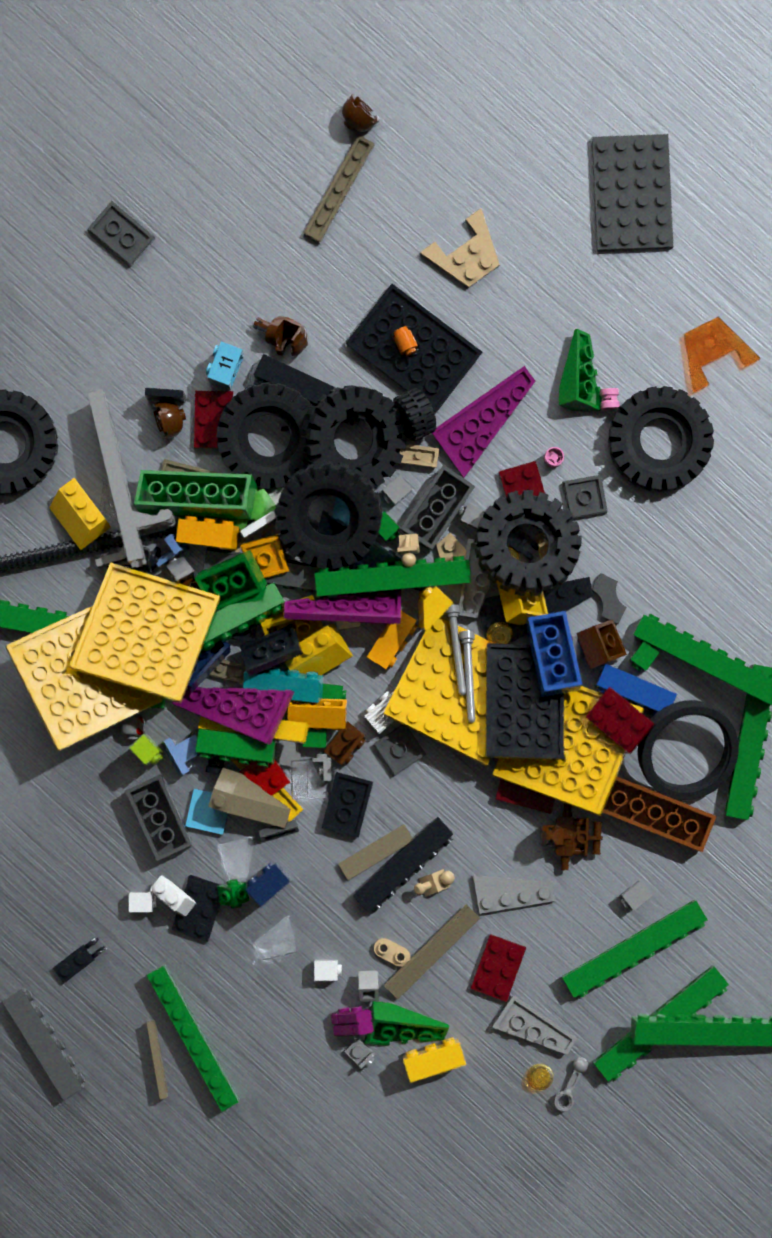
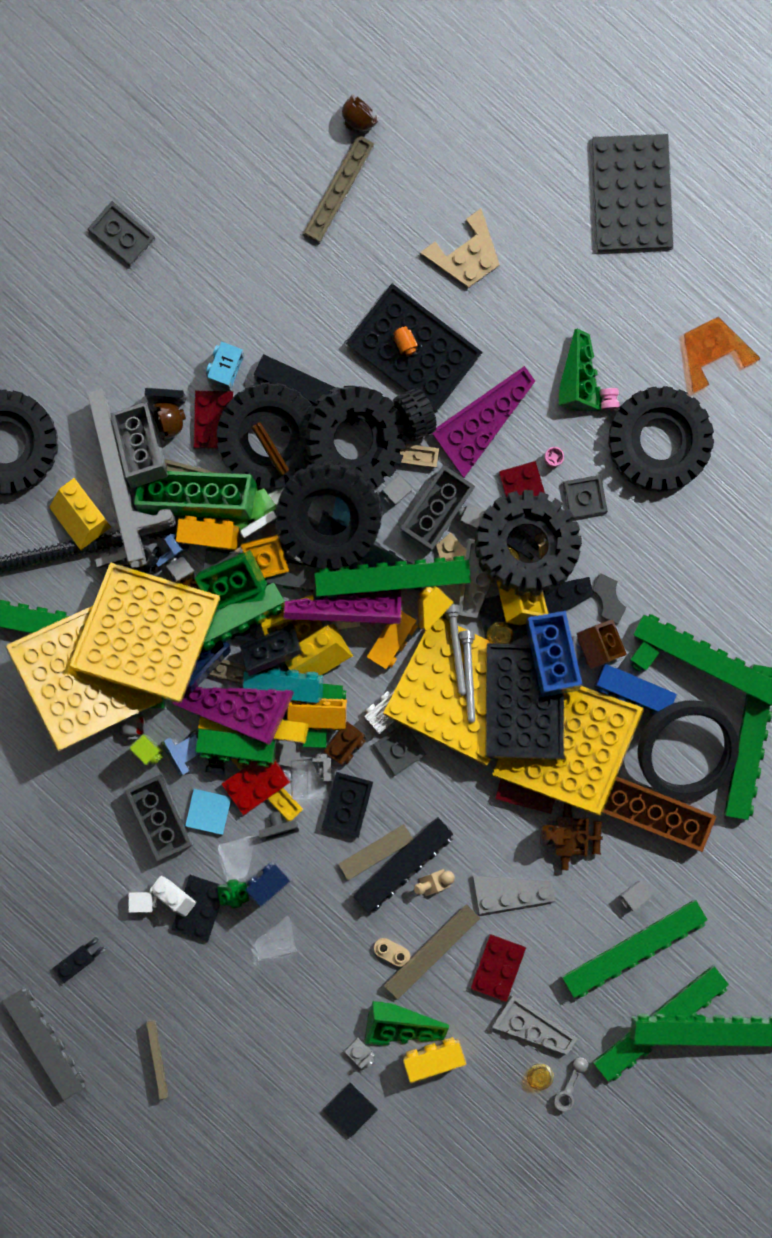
green brick [147,965,240,1112] -> none
dark tan wedge [208,767,291,828] -> none
reddish brown piece [253,316,308,356] -> none
white brick [314,960,342,981] -> none
magenta brick [331,1006,374,1037] -> none
light grey brick [358,970,379,1002] -> none
green brick [378,511,400,542] -> none
tan piece [397,534,420,567] -> none
dark red plate [585,687,655,754] -> none
none -> dark grey brick [111,402,169,488]
none -> reddish brown axle [252,422,289,475]
none -> black tile [323,1082,378,1137]

